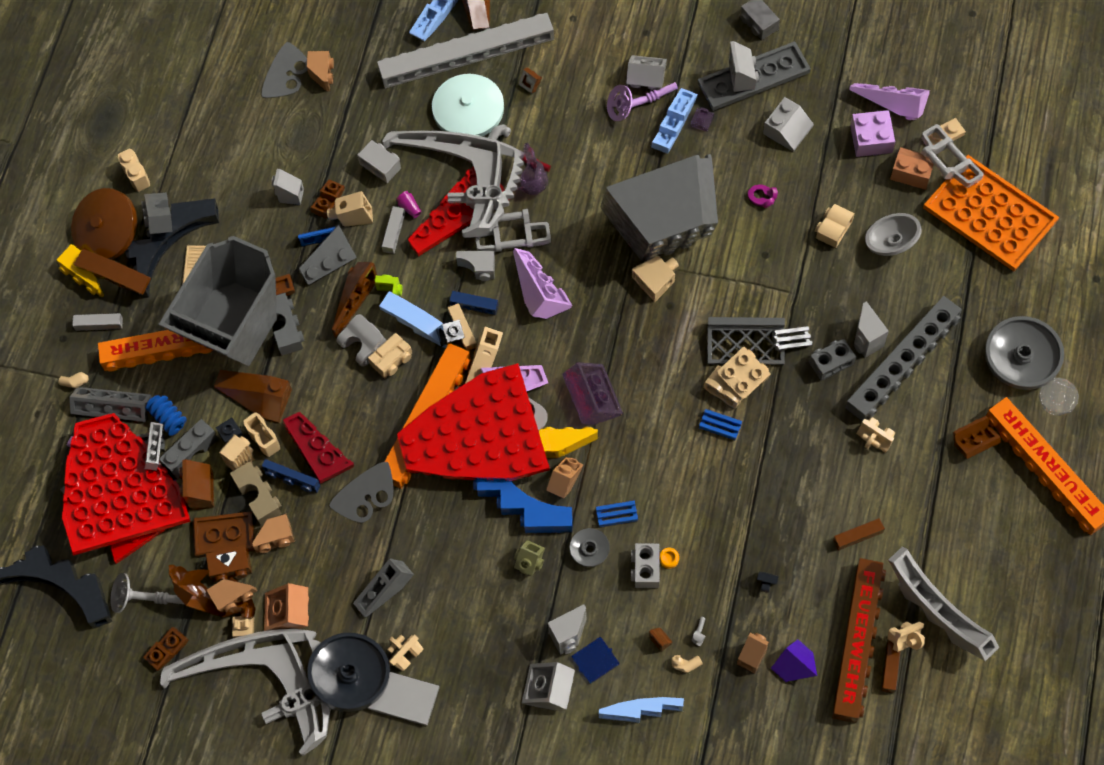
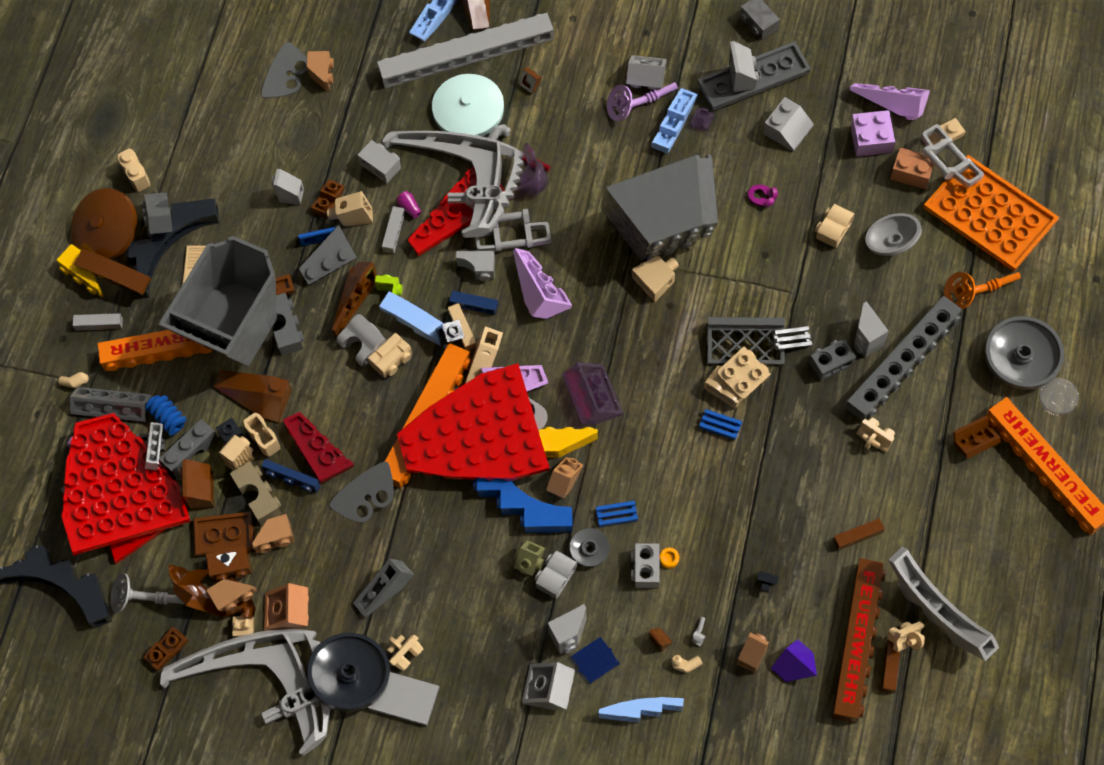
none -> light grey brick [535,550,577,599]
none -> orange dish [944,272,1021,309]

